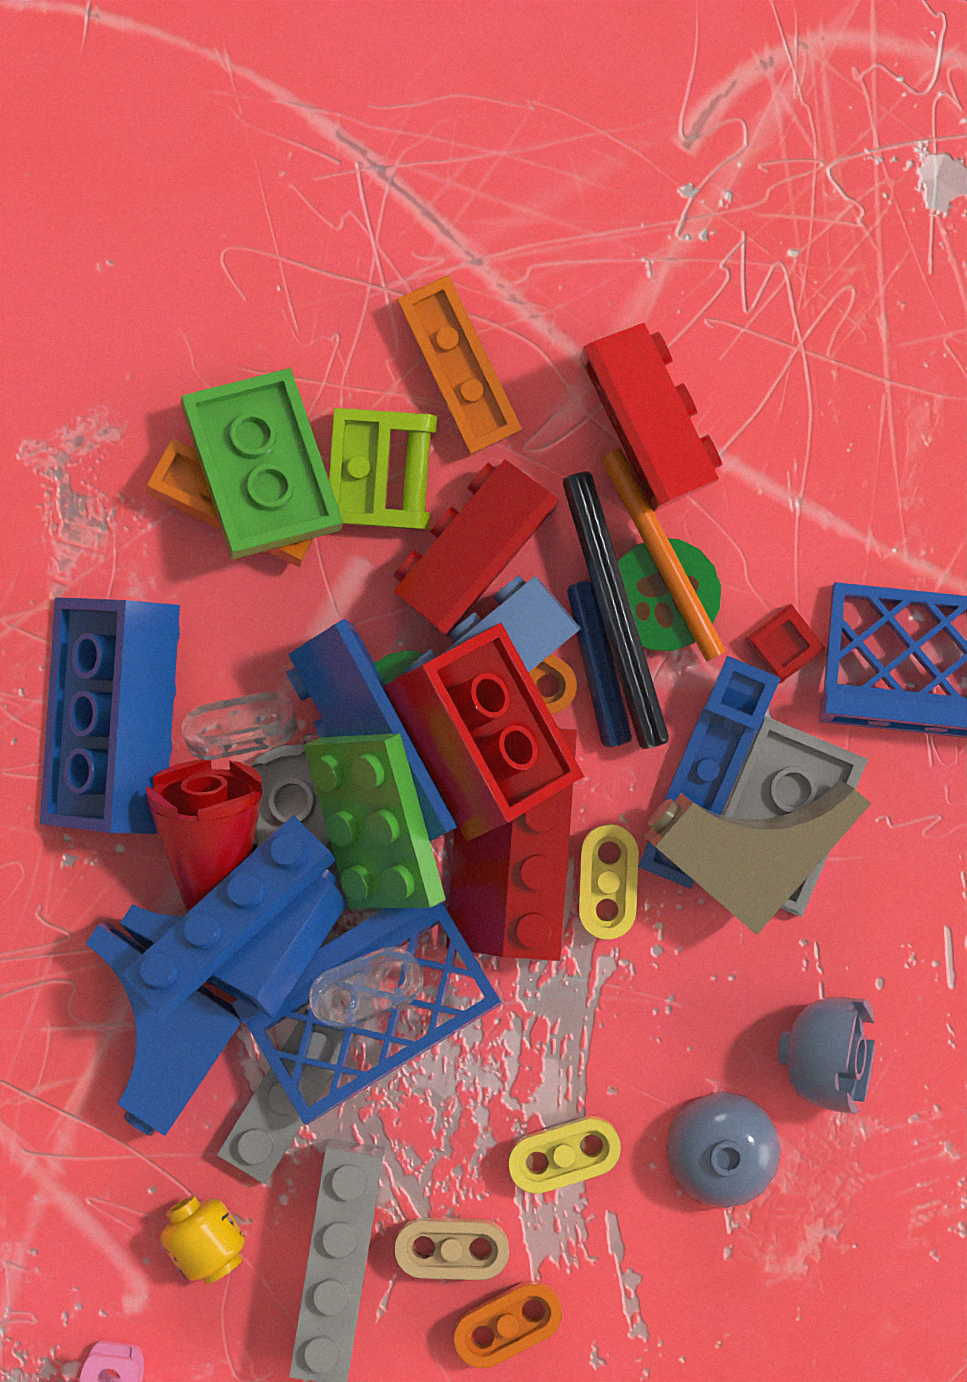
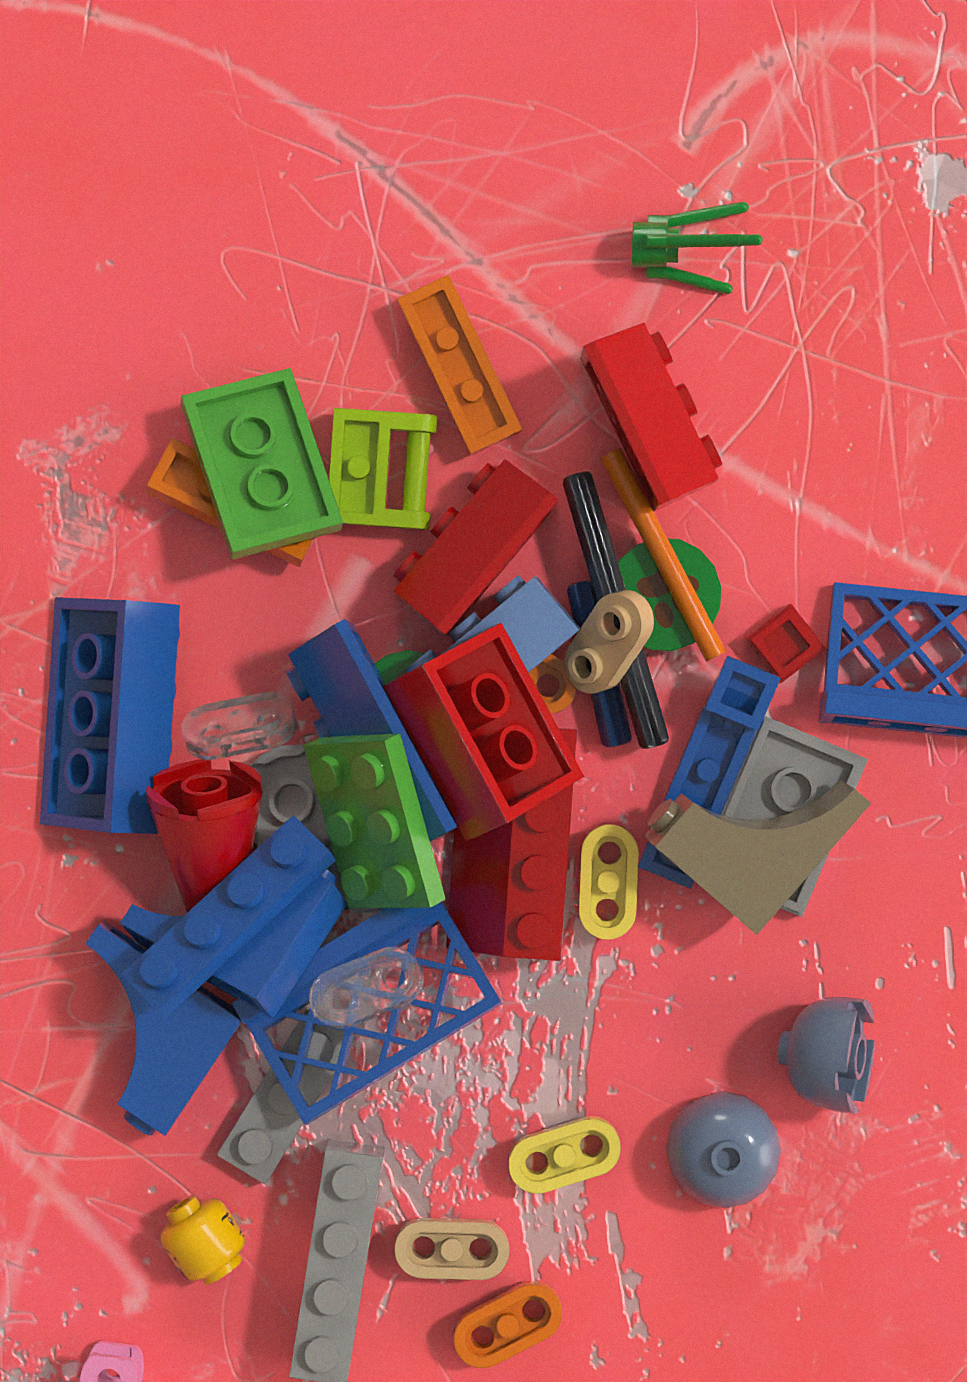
none -> tan plate [564,590,654,694]
none -> green plant [632,202,763,294]

